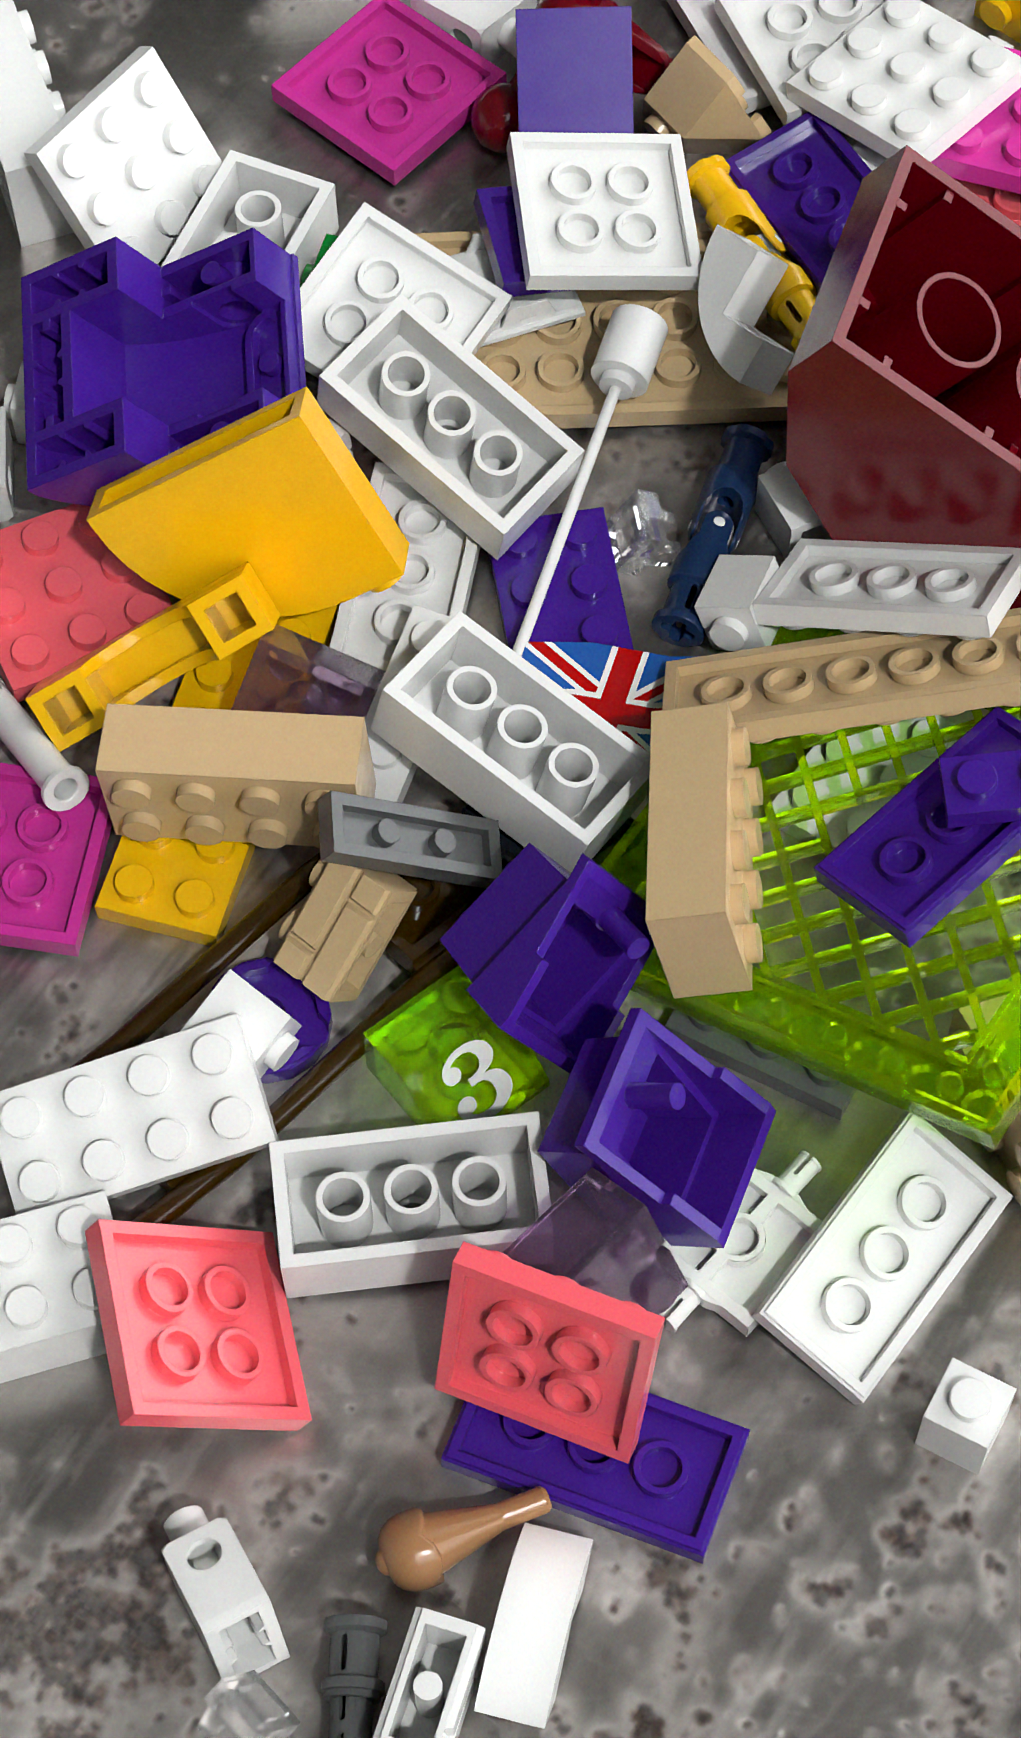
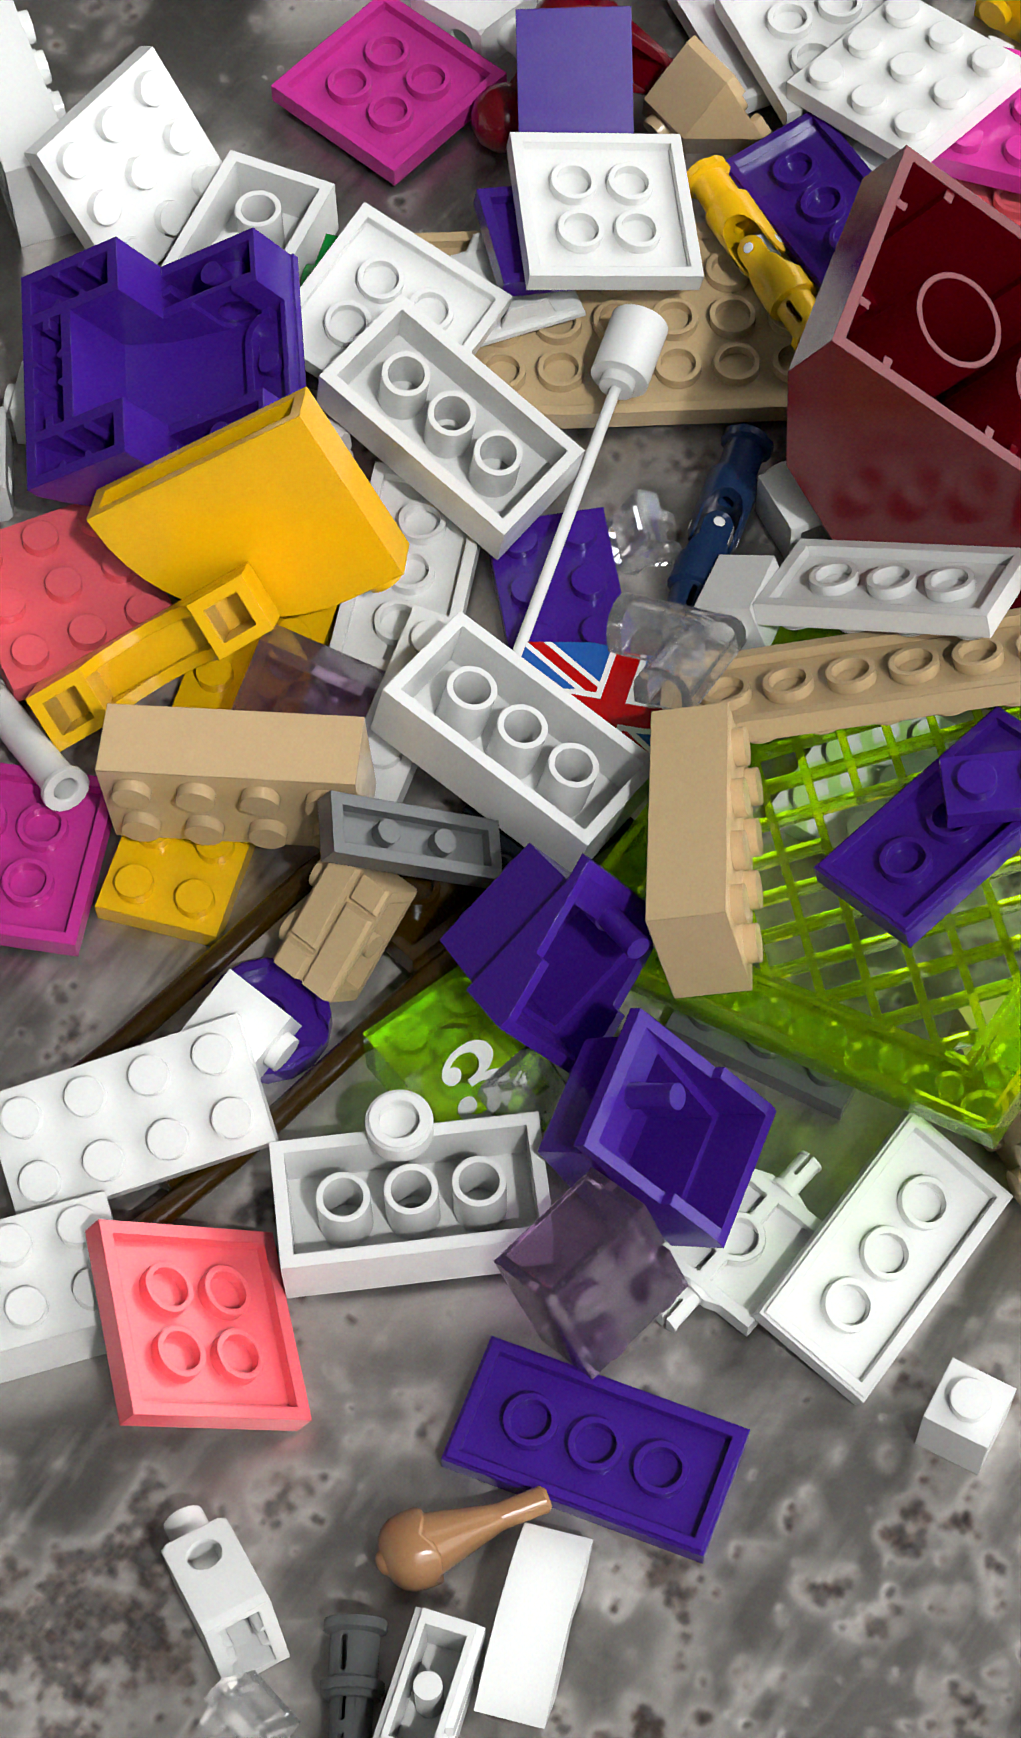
coral plate [434,1241,666,1464] -> none
white brick [698,224,794,395] -> none
none -> white tile [365,1090,434,1162]
none -> clear slope [478,1046,566,1133]
none -> clear brick [607,592,747,709]

